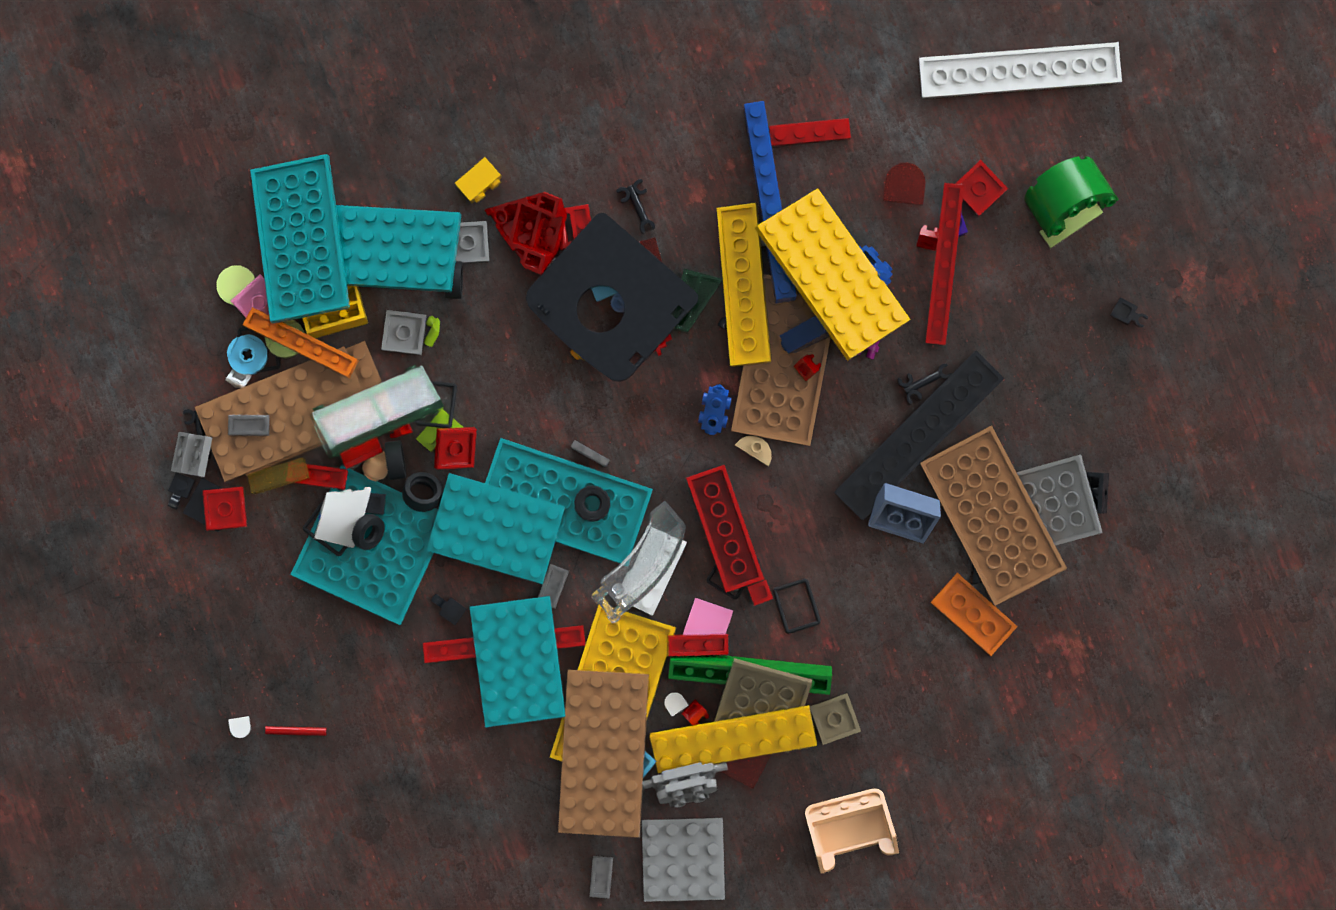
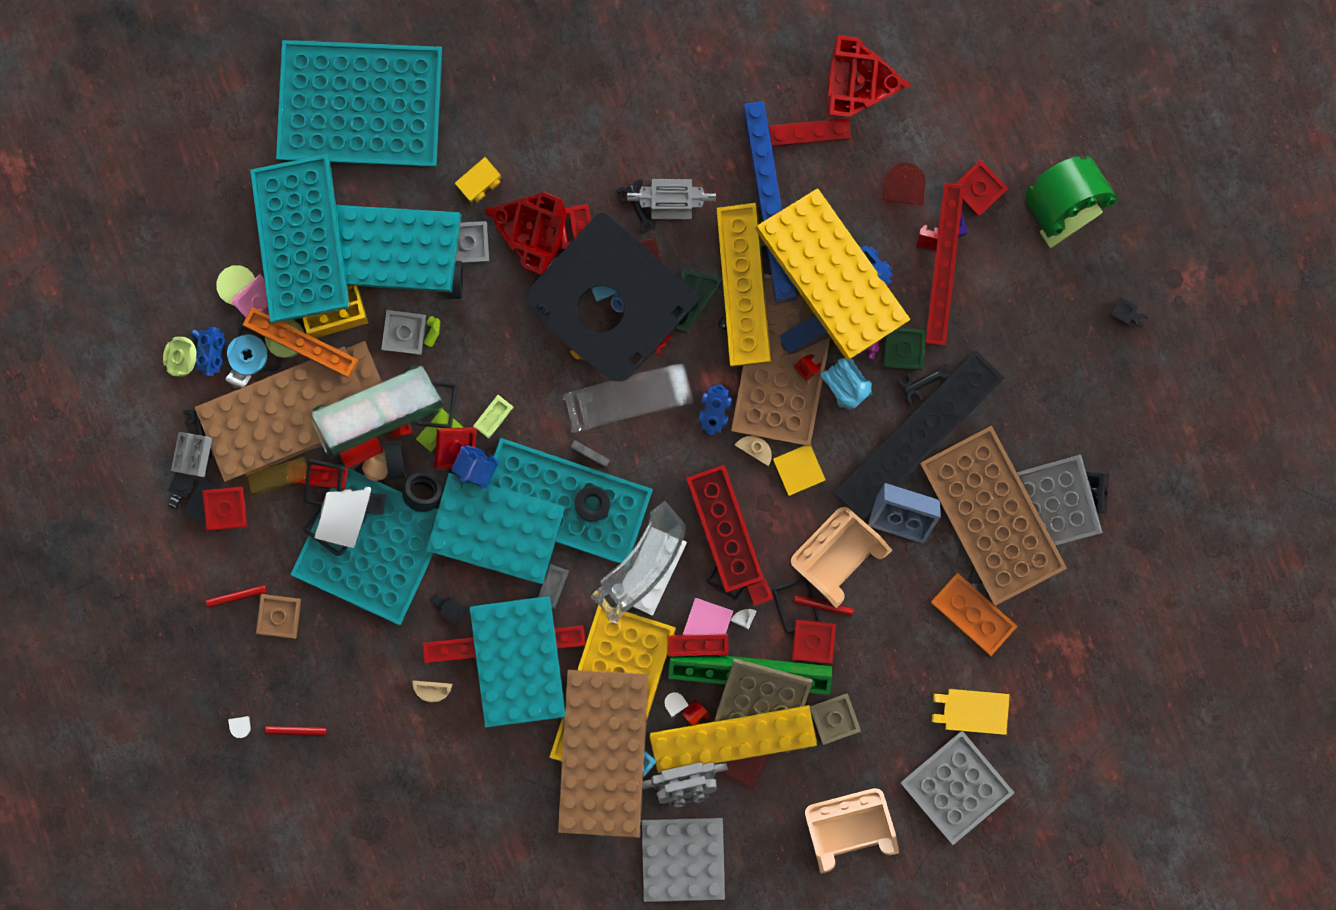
flat silver tile [228,415,270,436] -> none
black tyre [352,514,385,550] -> none
flat silver tile [589,856,613,899] -> none
white plate [919,42,1122,99] -> none
none -> yellowish green tile [163,337,197,377]
none -> blue brick [191,327,226,376]
none -> red bar [206,585,267,608]
none -> medium nougat tile [256,594,302,639]
none -> teal plate [276,40,442,167]
none -> black piece [304,459,343,507]
none -> tan plate [412,681,453,702]
none -> blue brick [452,445,499,489]
none -> yellowish green plate [473,395,514,439]
none -> clear windscreen [562,364,694,433]
none -> light grey piece [627,179,716,220]
none -> white tile [730,609,757,629]
none -> yellow tile [773,445,826,496]
none -> light nougat windscreen [791,507,892,608]
none -> red plate [792,620,836,664]
none -> red bar [793,595,854,616]
none -> medium azure piece [820,358,872,410]
none -> red wedge [827,35,911,117]
none -> dark green plate [883,328,926,371]
none -> light grey plate [900,731,1014,845]
none -> yellow tile [931,689,1010,735]

